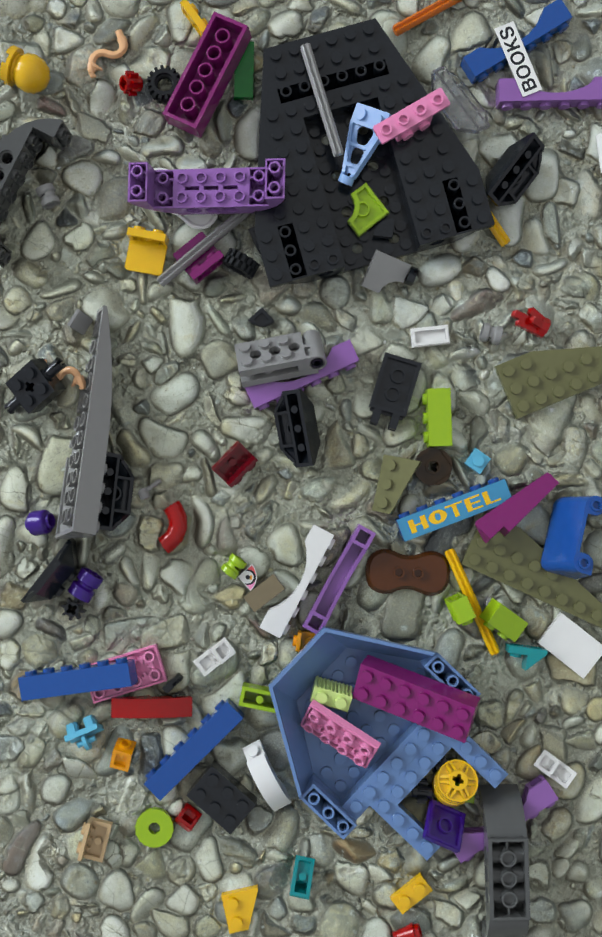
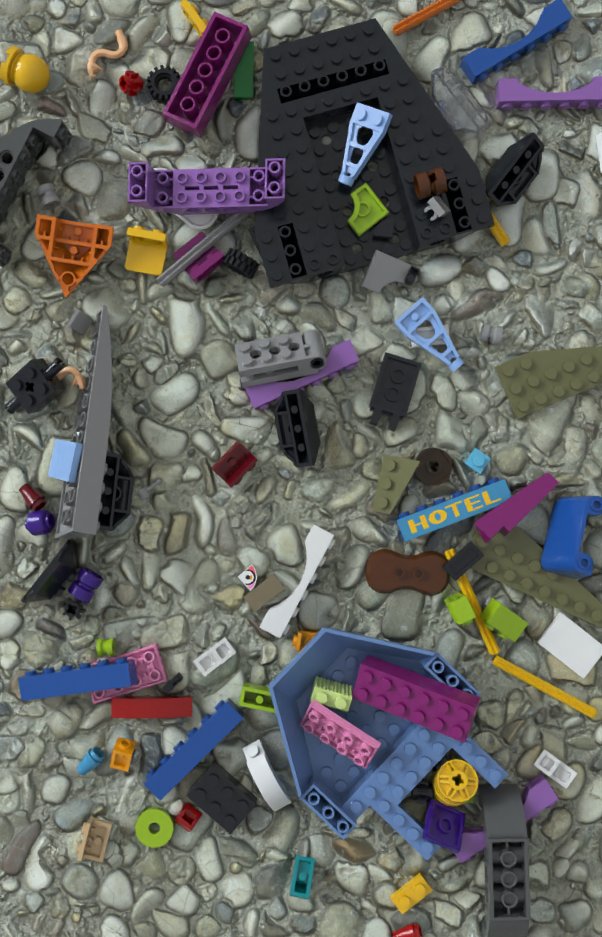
medium azure hips [64,715,104,750] -> none
red cylinder [158,500,187,553] -> none
lime wheel [221,553,247,580] -> none
yellow wing [221,884,258,934] -> none
black tile [248,308,275,327] -> none
light grey axle [300,43,344,157] -> none
medium lavender arch [302,524,376,634] -> none
bright pink bracket [373,88,450,144] -> none
lime brick [422,388,452,447] -> none
white sticker [494,21,542,97] -> none
teal slope [504,642,548,671] -> none
red rock [511,307,551,338] -> none
none -> dark red cone [19,483,47,511]
none -> orange wedge [35,214,114,298]
none -> light blue tile [48,439,83,483]
none -> dark azure cone [77,747,105,775]
none -> lime wheel [96,638,116,658]
none -> light blue plate [393,297,464,372]
none -> reddish brown wheel [413,167,447,200]
none -> light grey tile [424,196,451,221]
none -> black tile [442,541,484,581]
none -> yellow axle [492,655,597,718]

